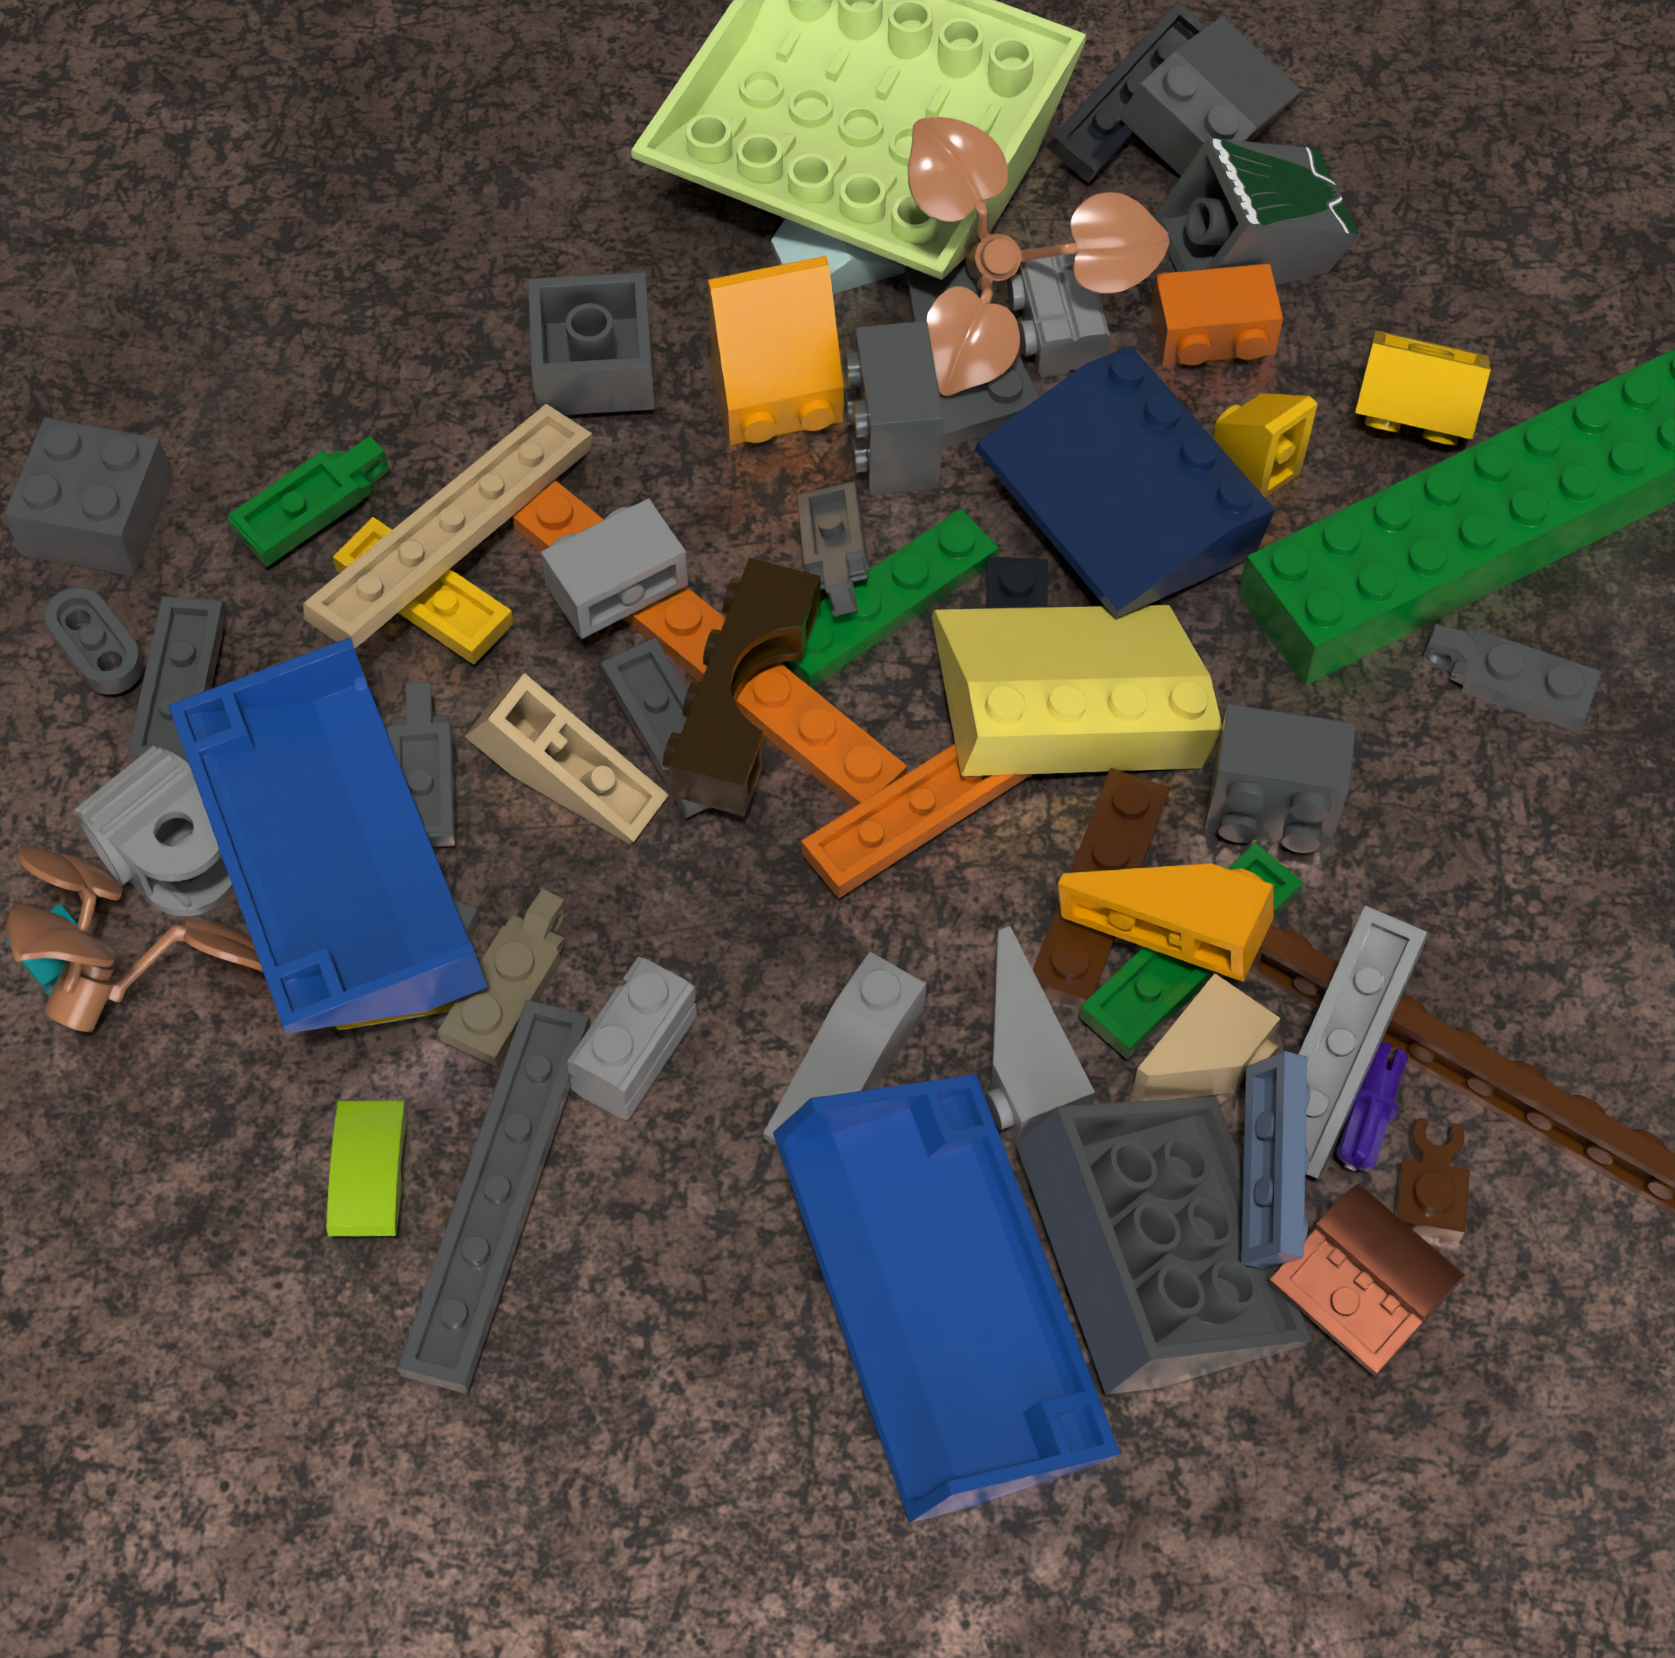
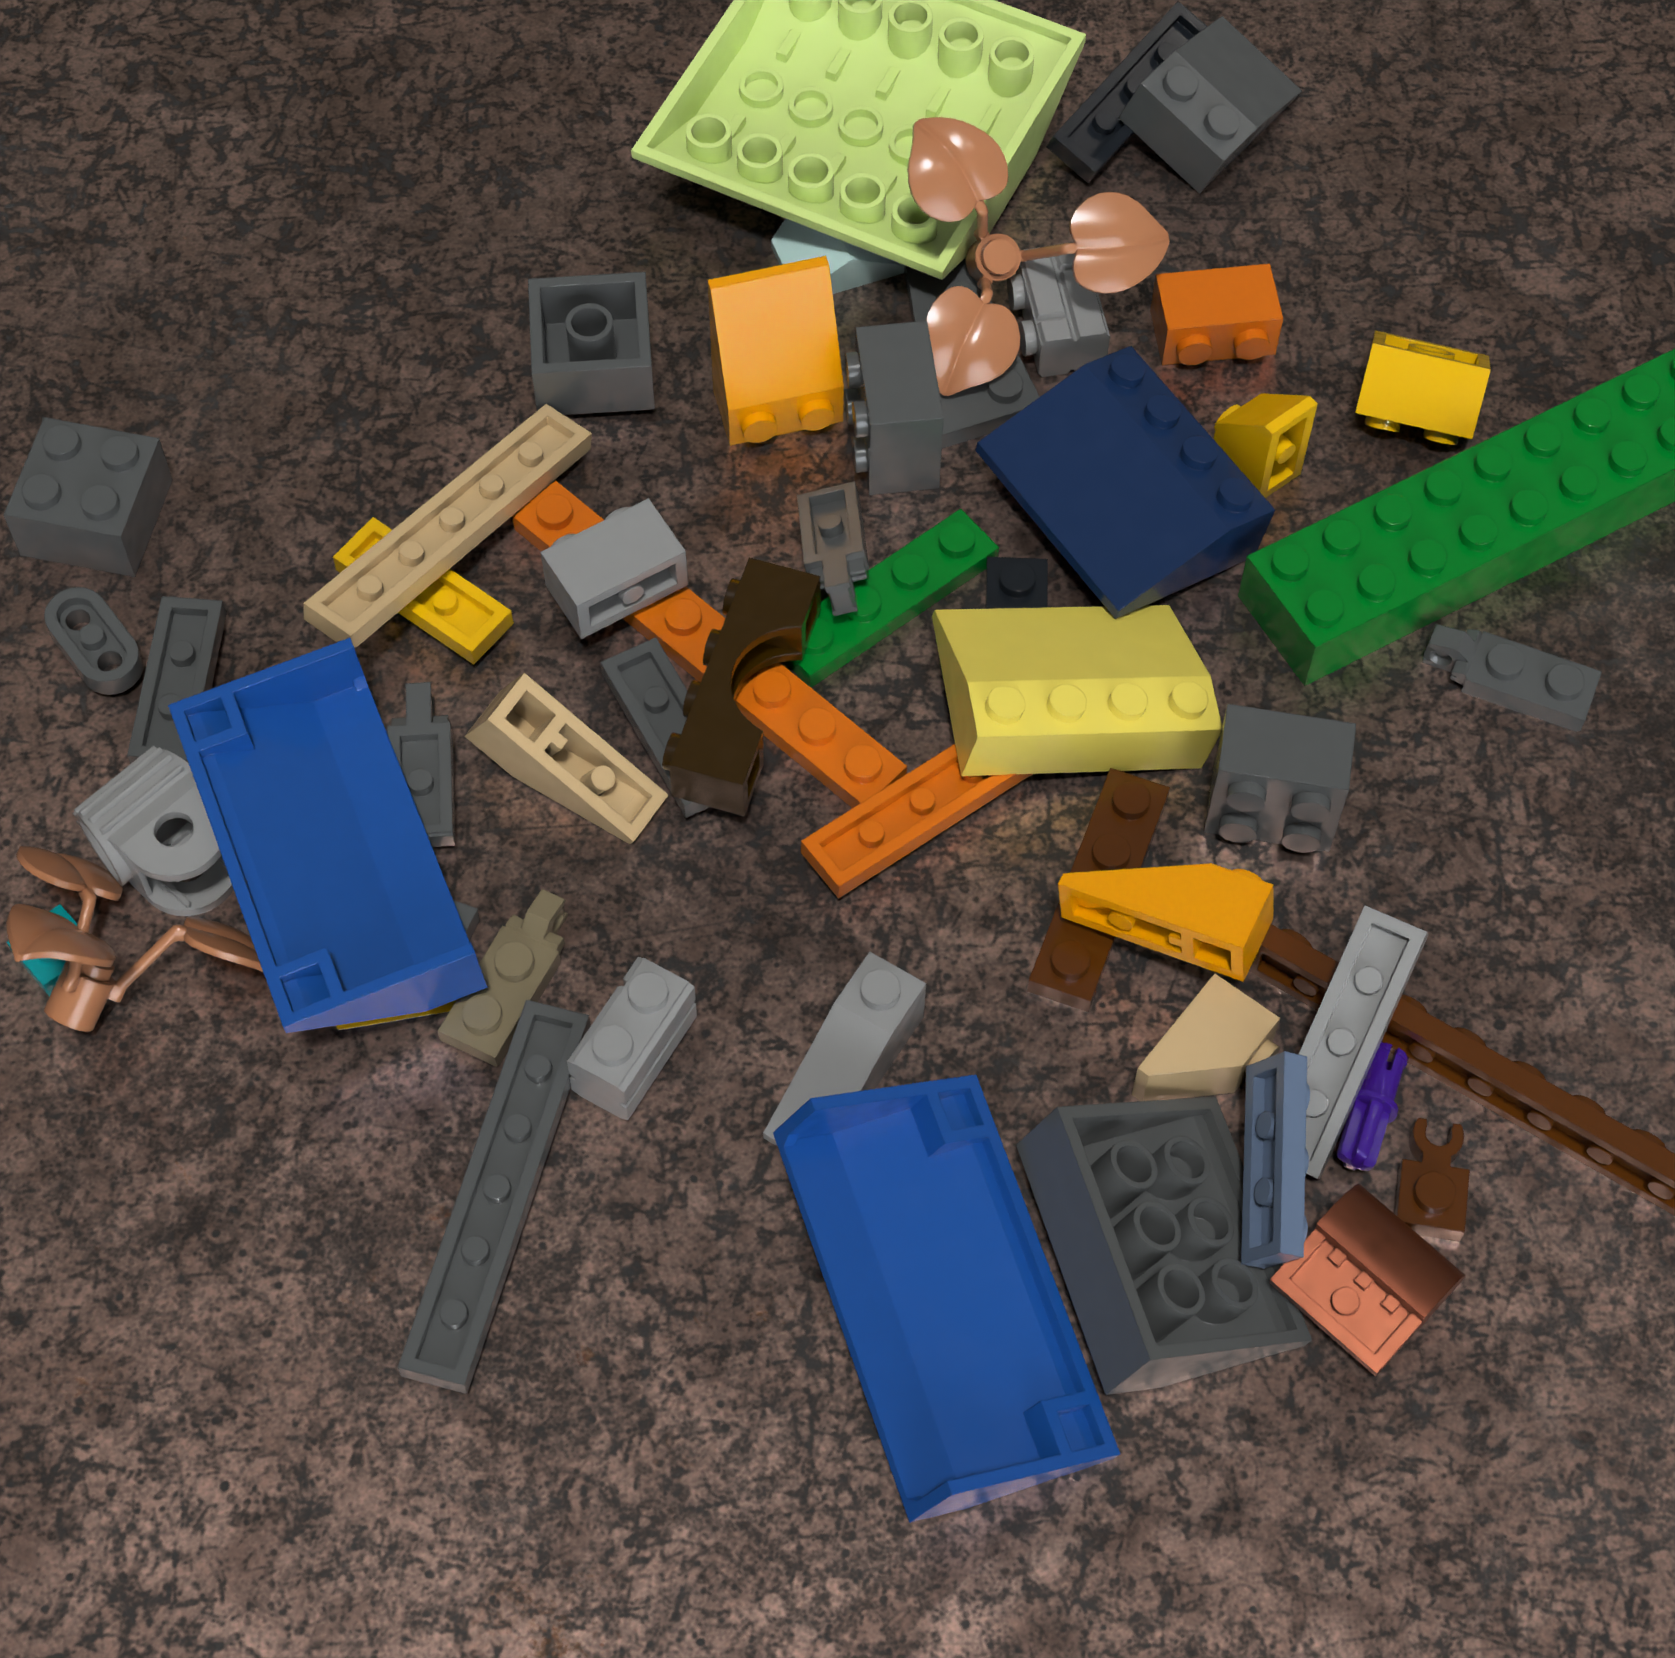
green hinge [227,436,390,567] -> none
lime slope [326,1100,407,1236] -> none
light grey slope [985,926,1095,1144] -> none
green plate [1079,843,1304,1059] -> none
dark grey slope [1153,138,1359,286] -> none

